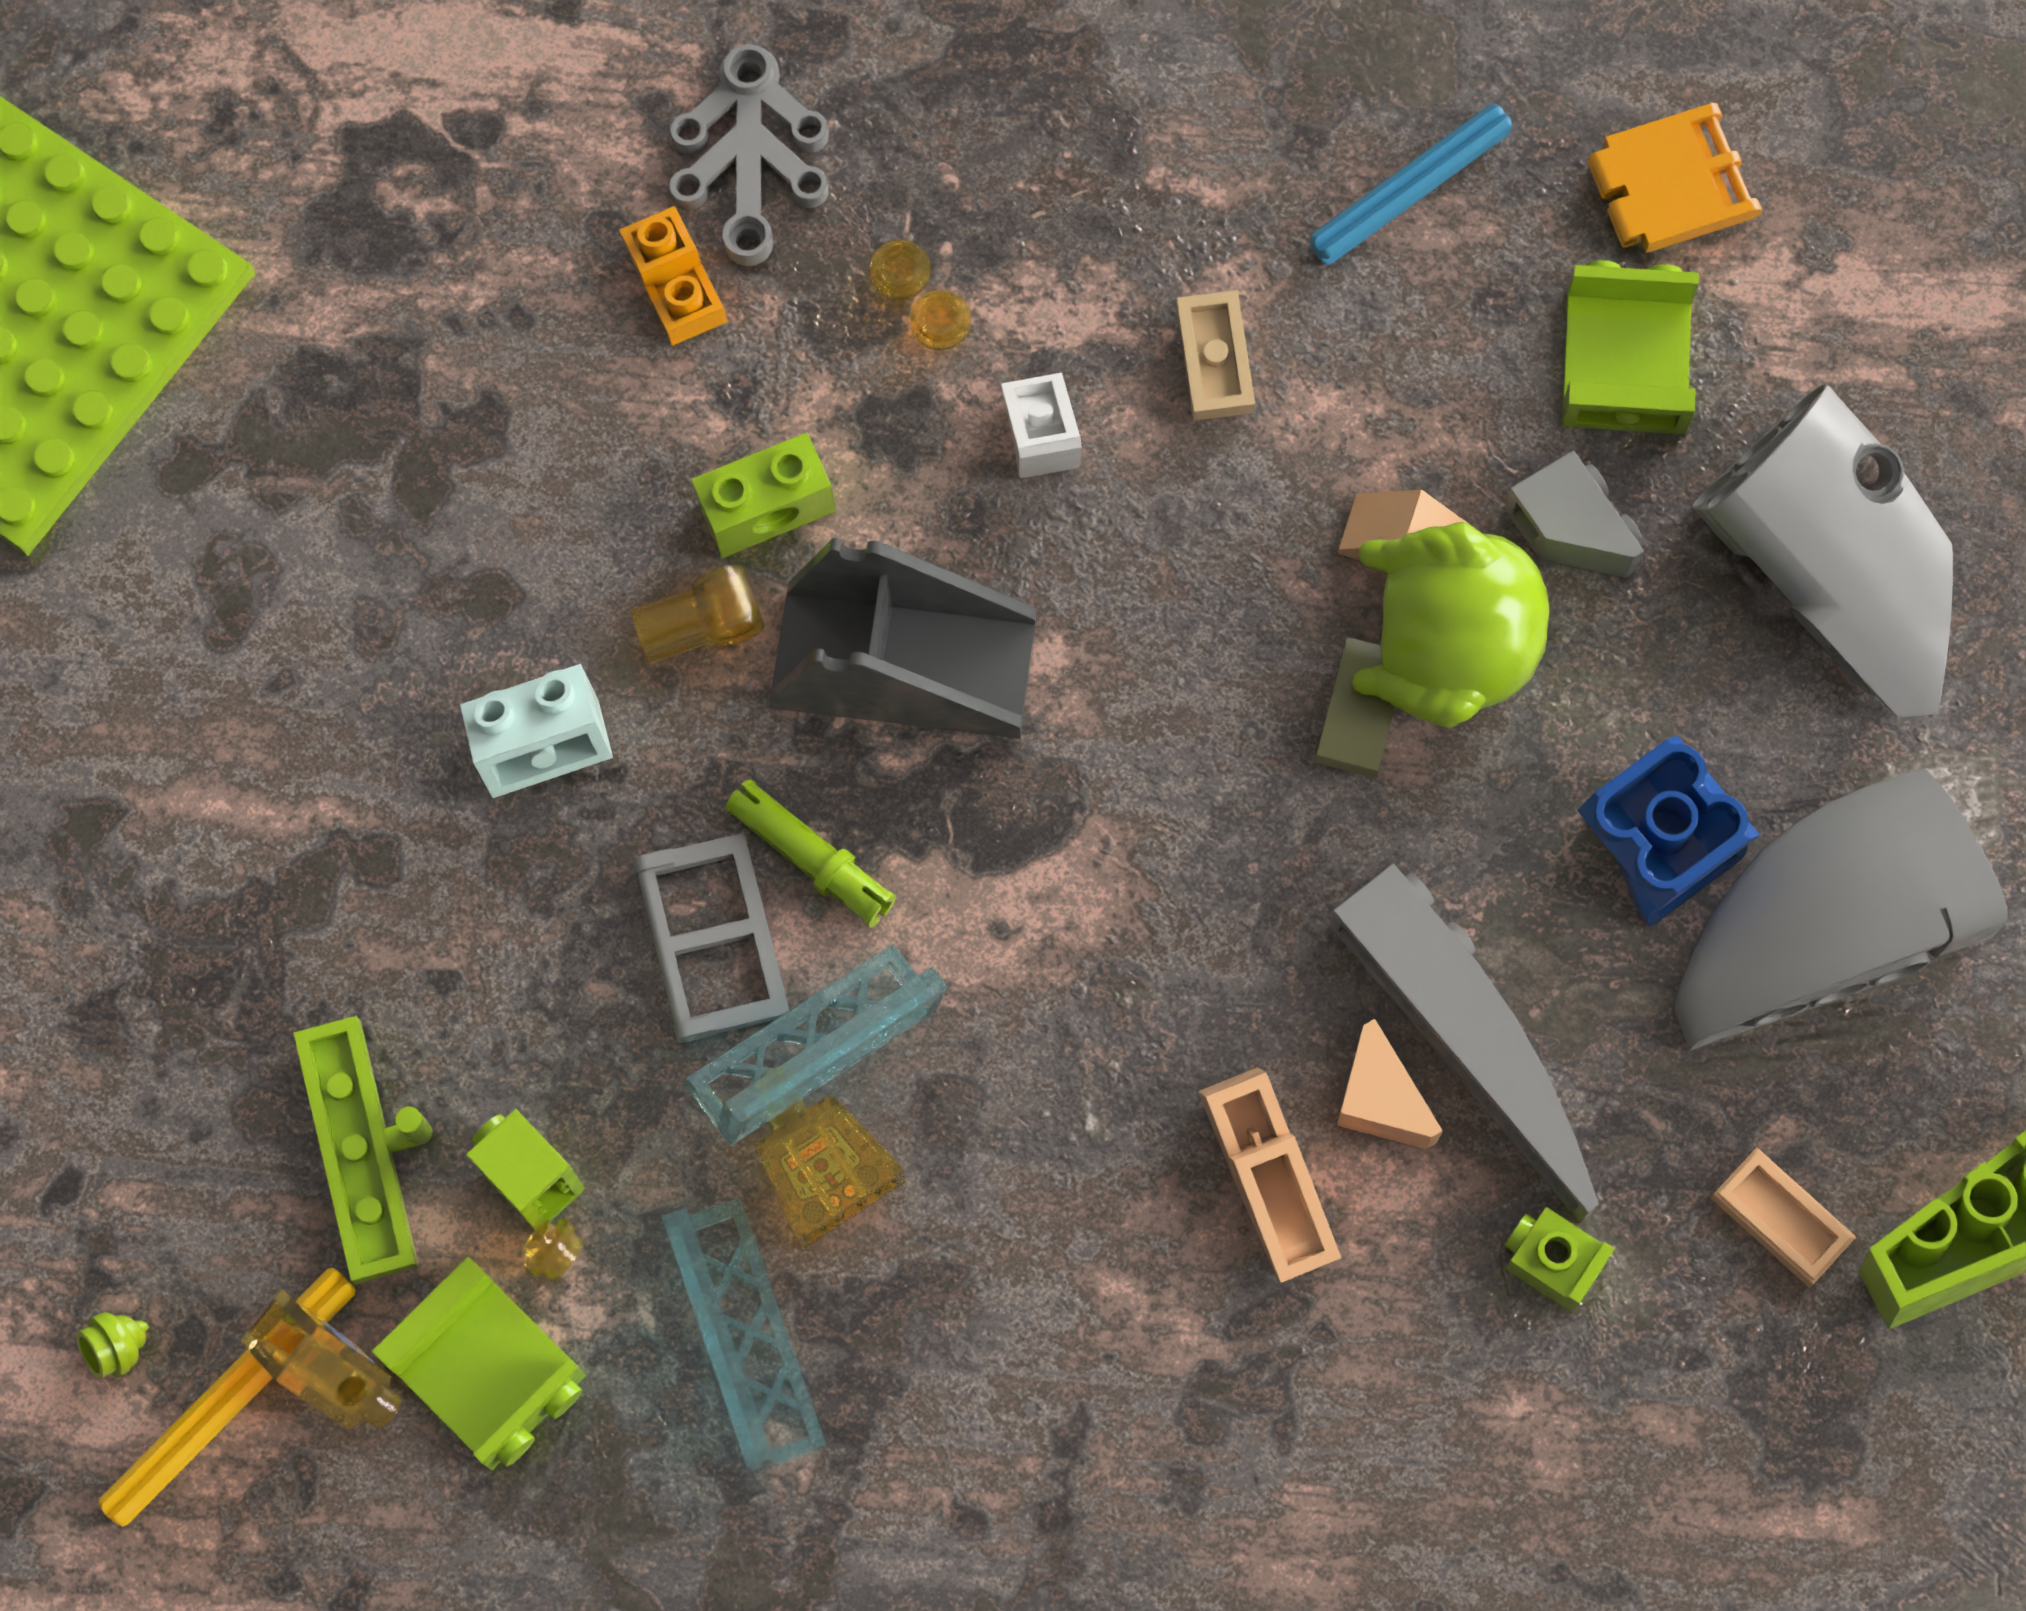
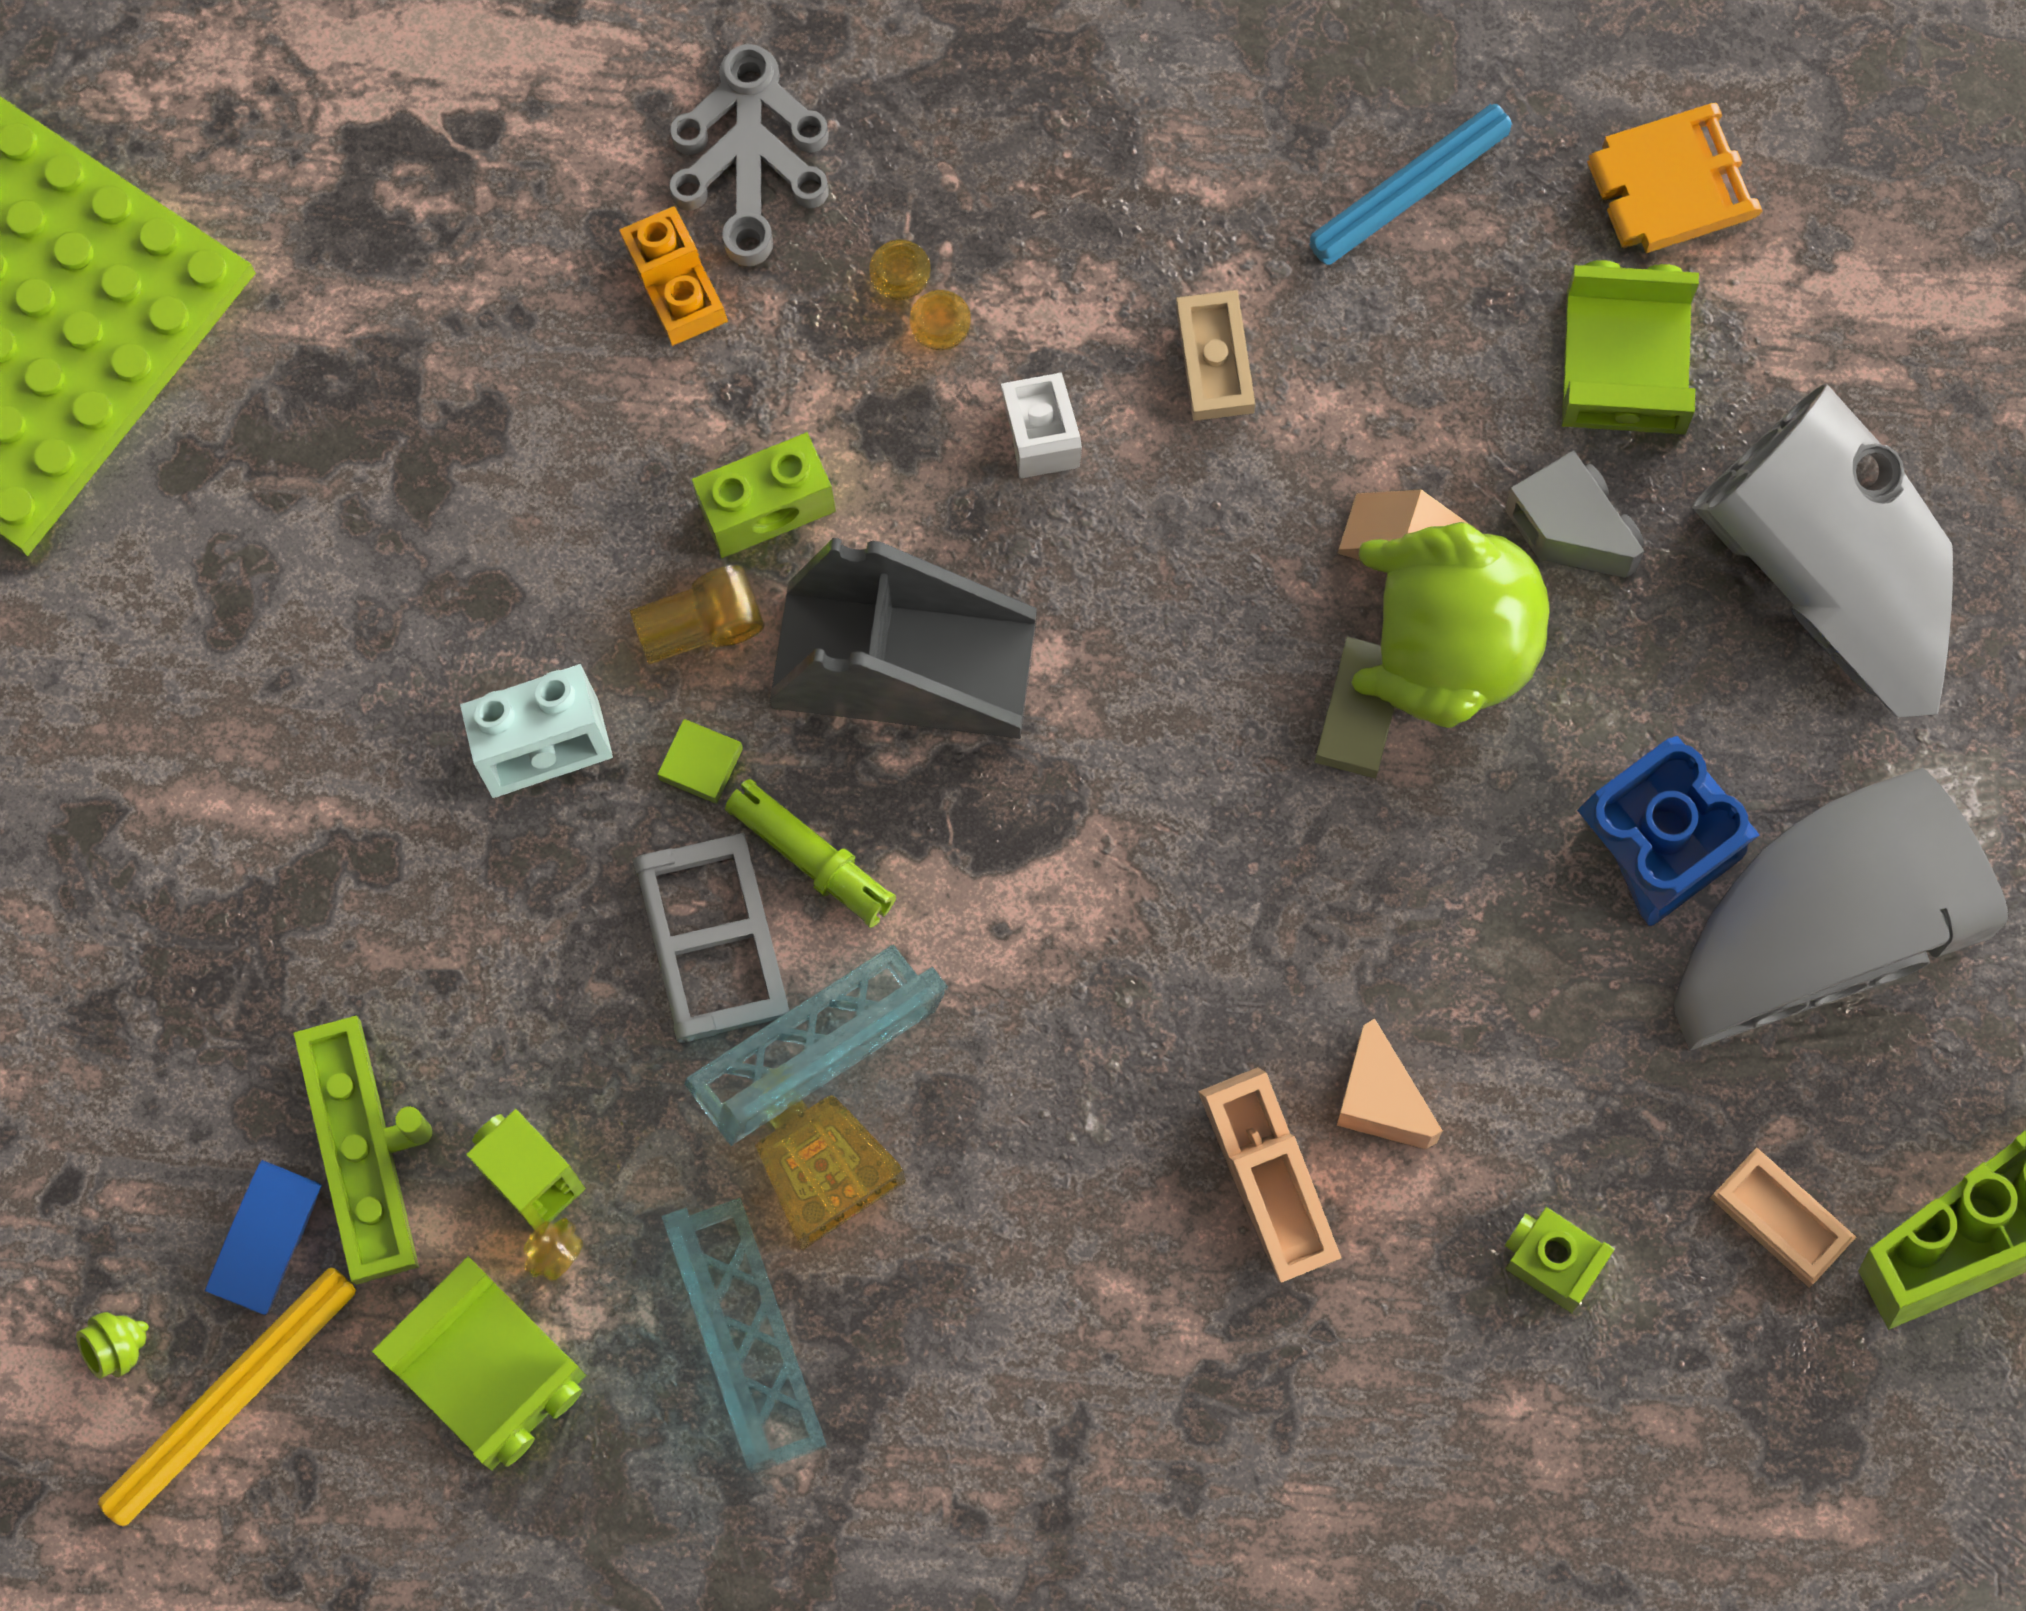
clear yellow torso [240,1289,401,1430] -> none
light grey slope [1330,863,1599,1223] -> none
none -> blue slope [205,1160,323,1316]
none -> lime tile [657,719,743,804]

